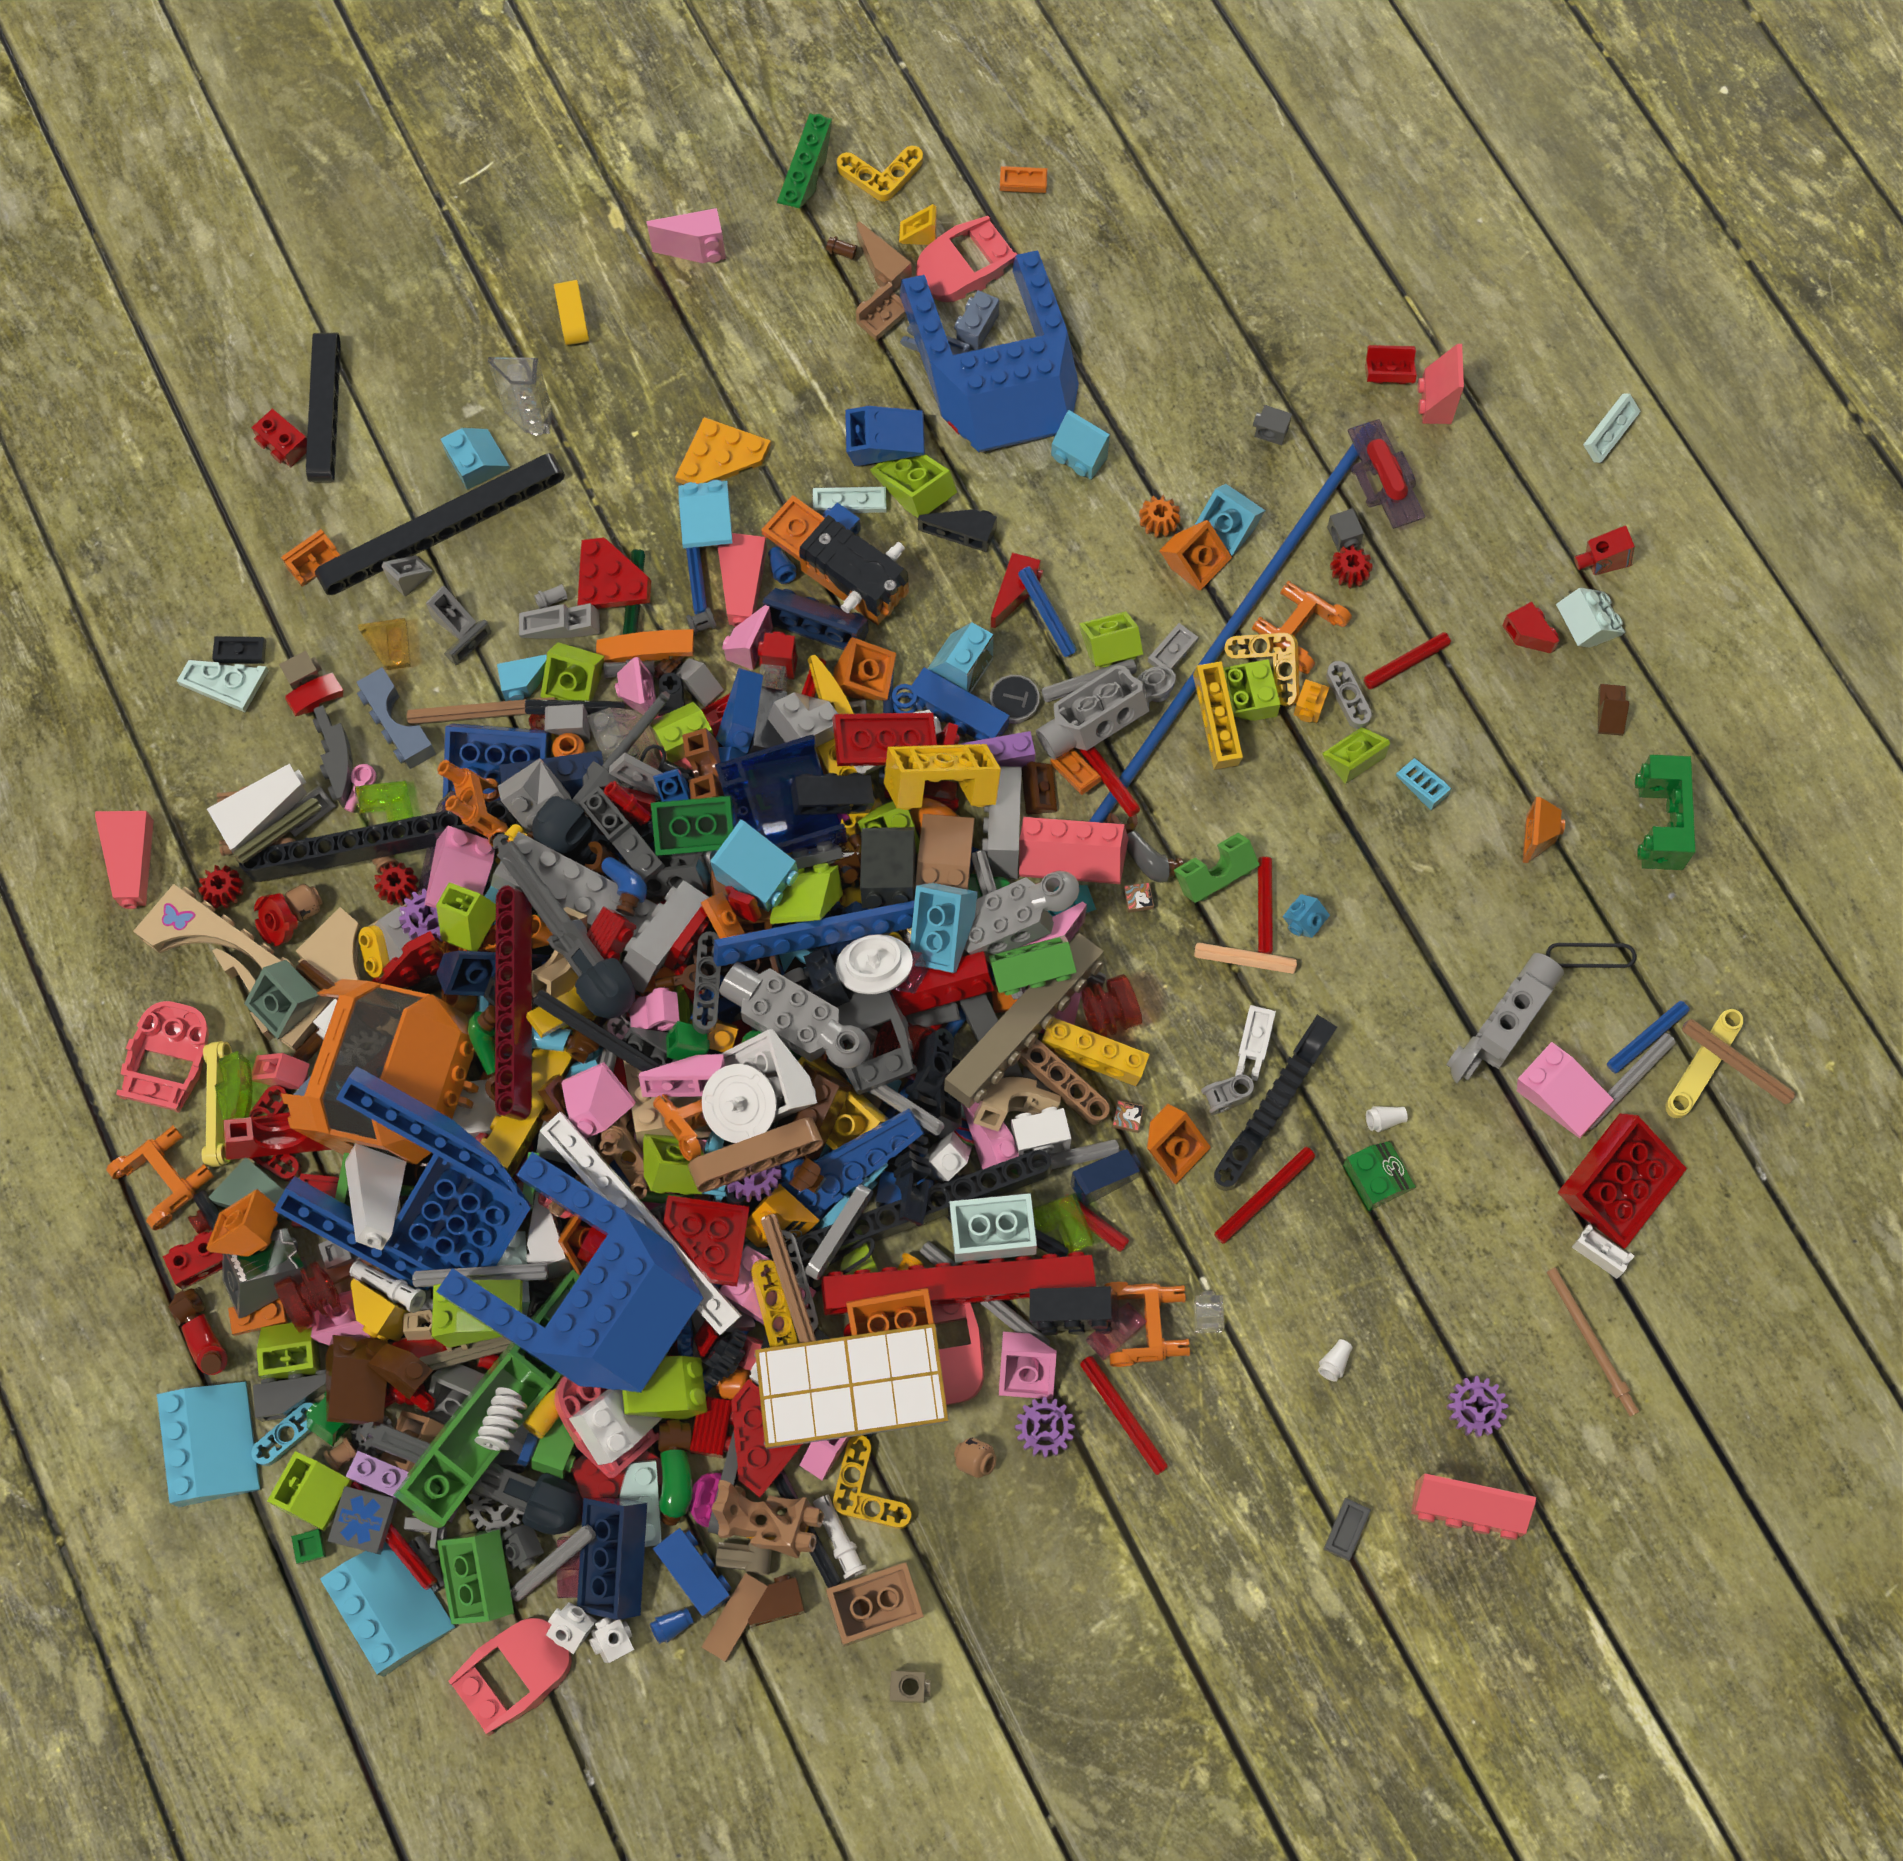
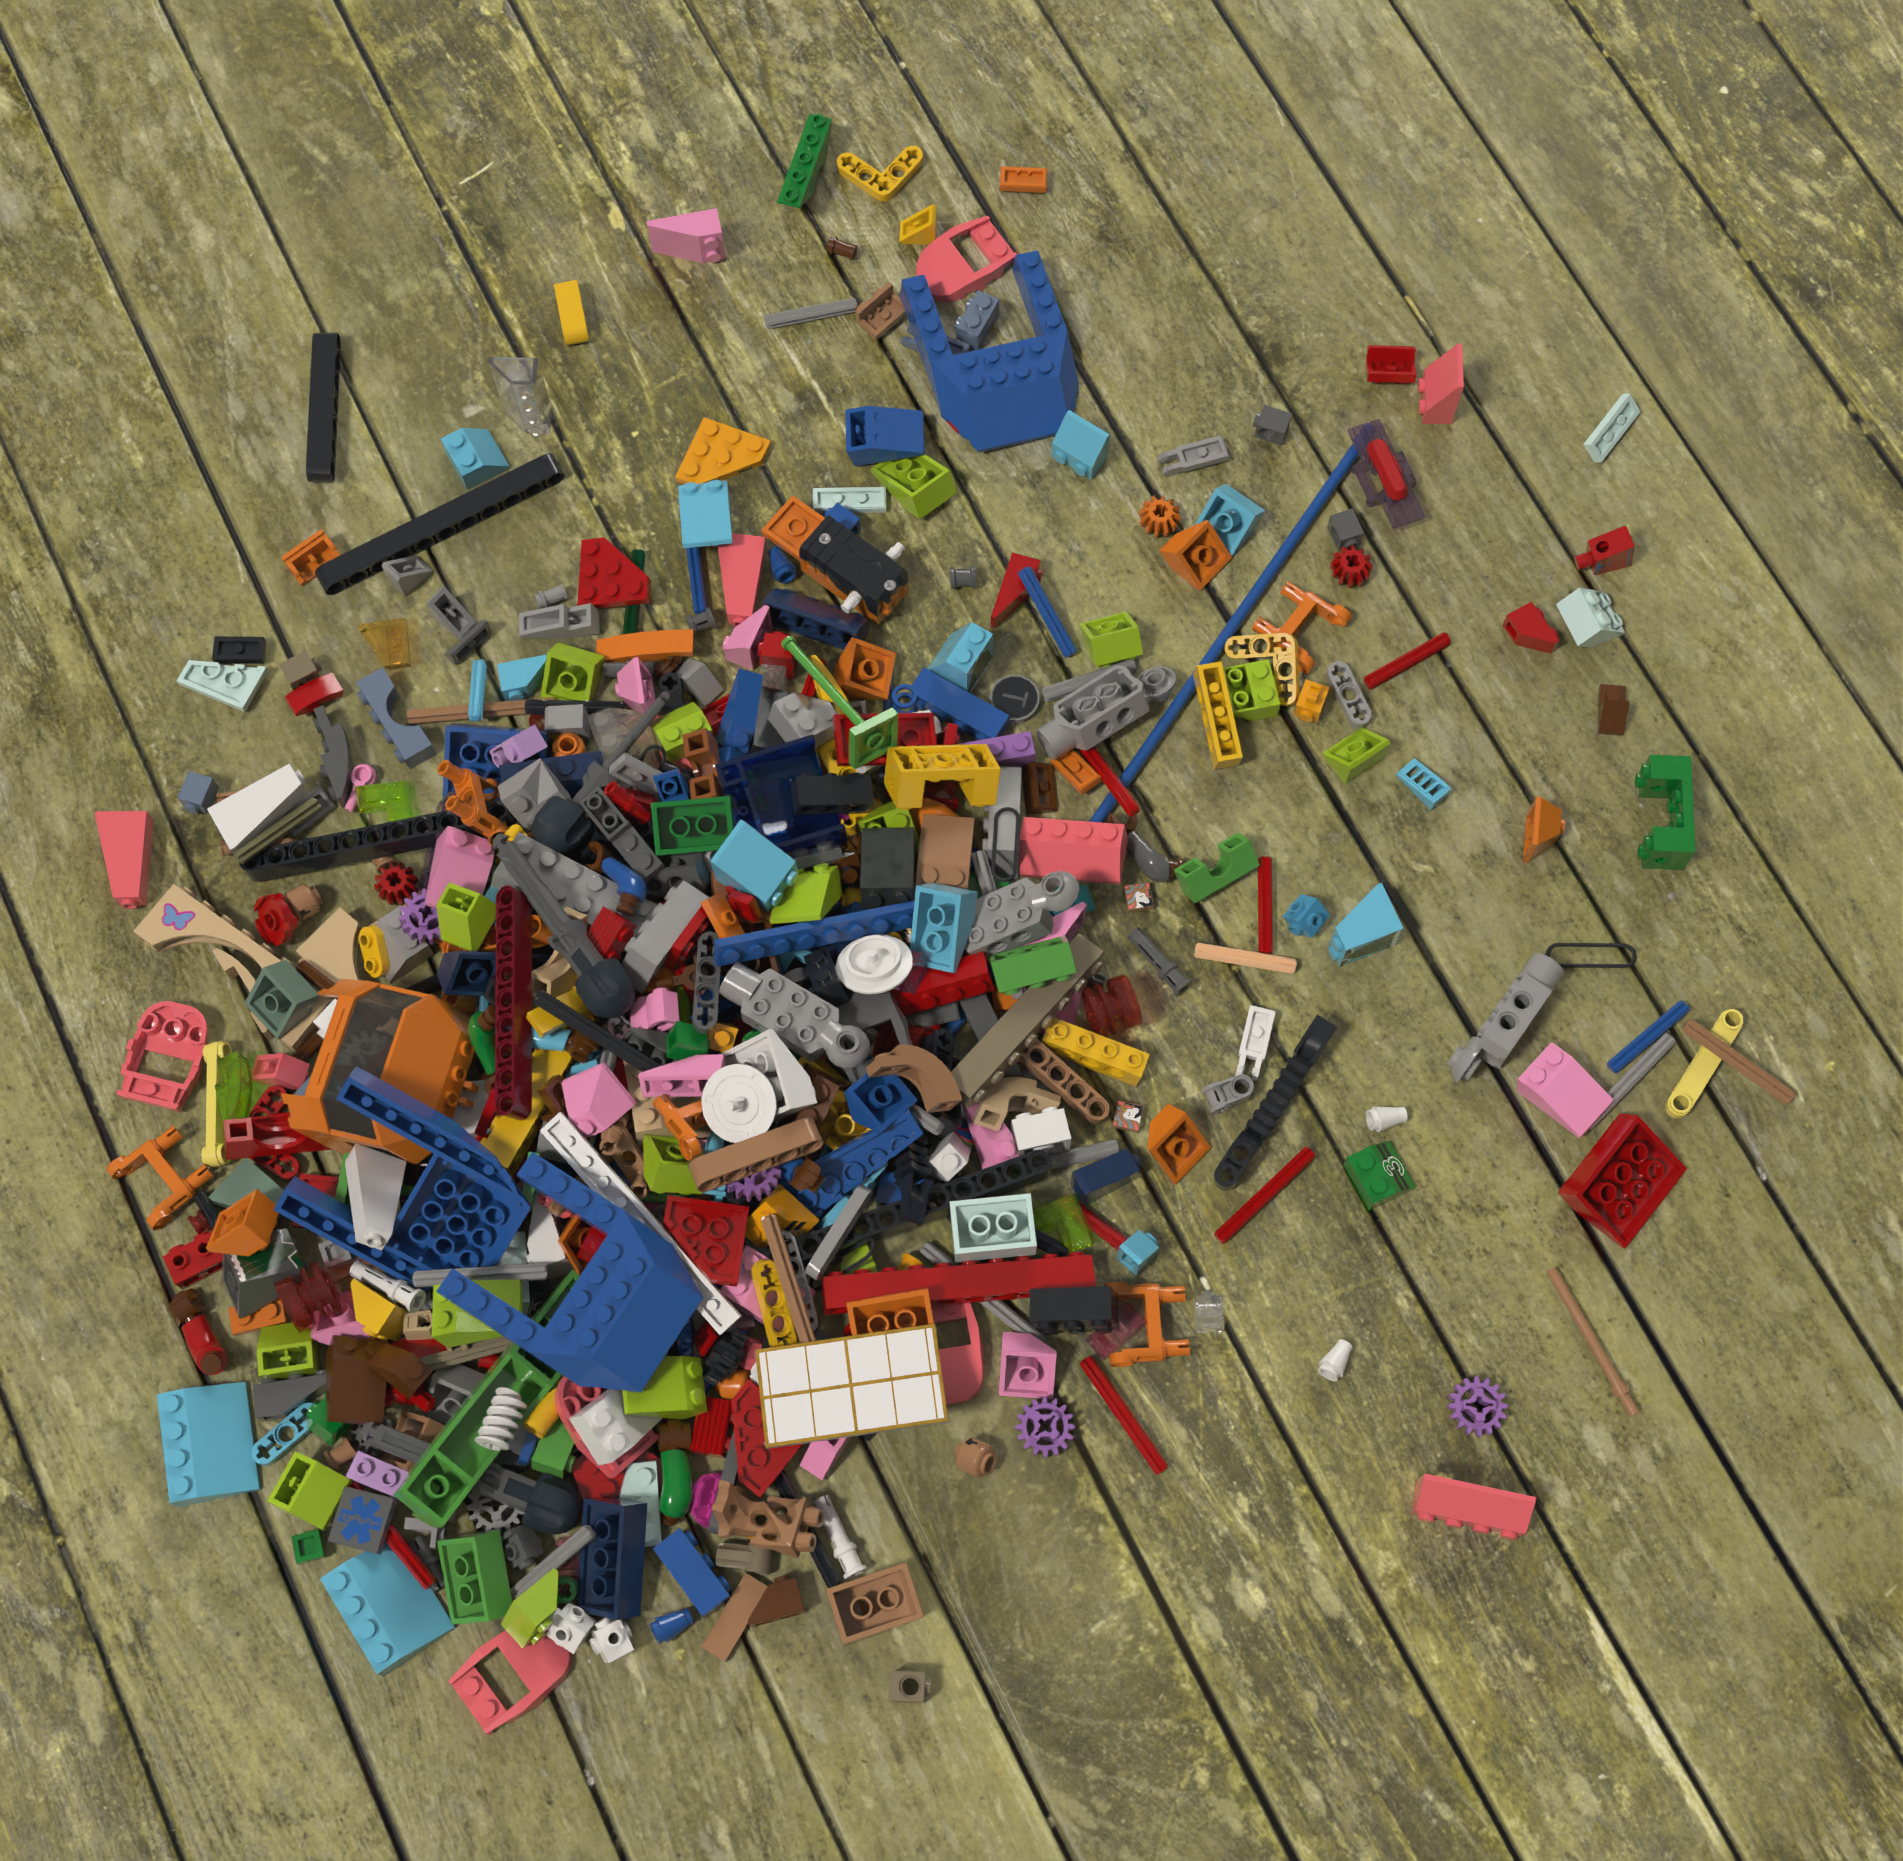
red gear [198,864,244,909] -> none
red brick [251,408,307,468] -> none
red plate [372,931,443,988] -> none
yellow beam [833,1435,912,1529] -> none
medium nougat slope [856,221,912,292] -> none
black slope [918,509,997,553] -> none
light grey plate [1148,623,1198,670] -> none
dark grey tile [1323,1498,1371,1562] -> none
white hinge [1572,1224,1635,1279] -> none
none -> sand blue brick [177,771,219,814]
none -> medium azure axle [468,659,487,722]
none -> red plate [474,1083,498,1137]
none -> lavender slope [489,724,548,768]
none -> lime slope [501,1568,558,1649]
none -> green bush [557,1575,578,1603]
none -> light grey axle [764,298,858,329]
none -> bright green tile [781,636,898,770]
none -> blue slope [845,1073,918,1134]
none -> medium nougat arch [866,1044,962,1113]
none -> dark grey bush [950,566,976,590]
none -> black piece [991,807,1020,882]
none -> medium azure slope [1116,1230,1159,1276]
none -> dark grey pin [1127,927,1193,997]
none -> light grey hinge [1157,435,1229,477]
none -> medium azure slope [1328,883,1404,967]

